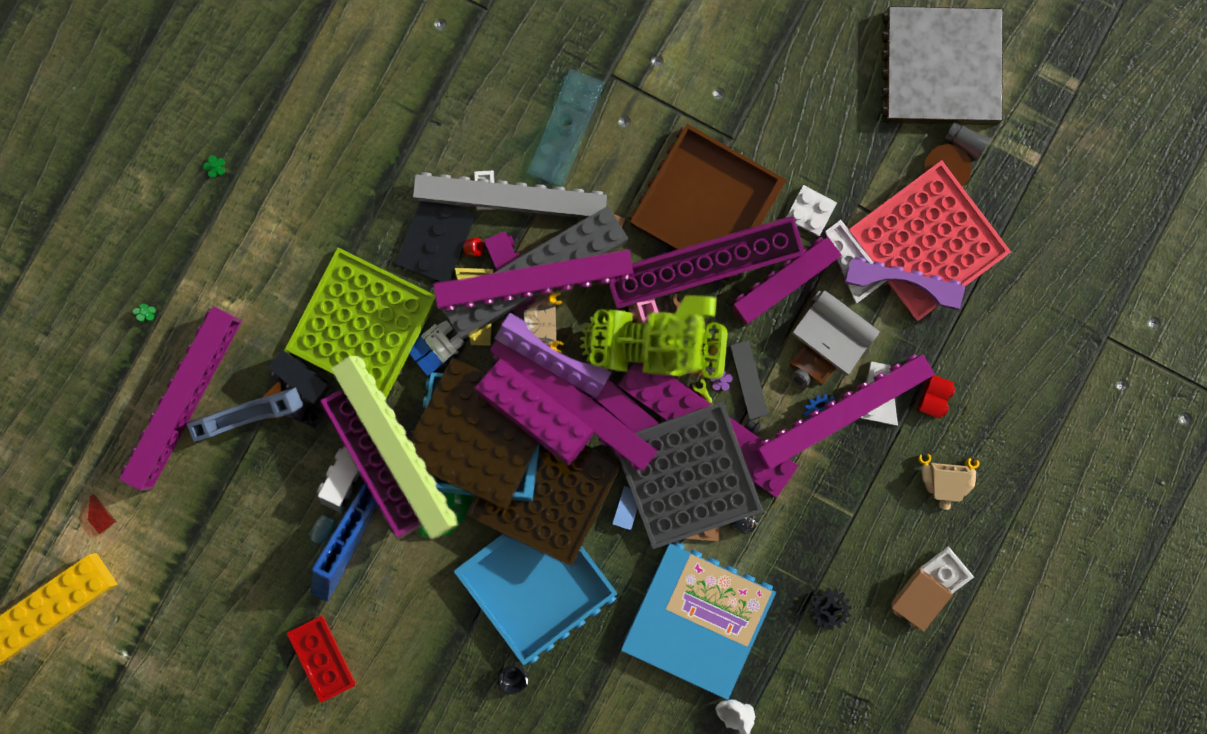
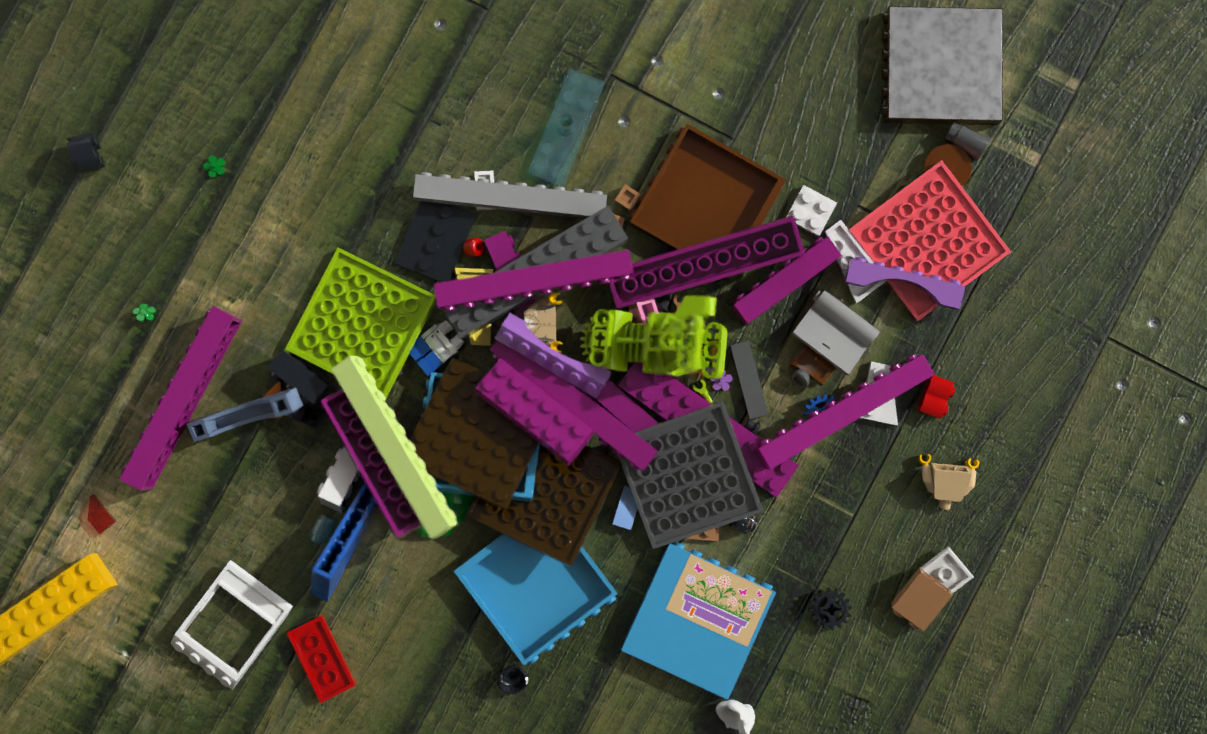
none -> black brick [66,133,106,175]
none -> white window [171,560,293,690]
none -> medium nougat plate [615,184,641,211]
none -> black piece [655,297,671,313]

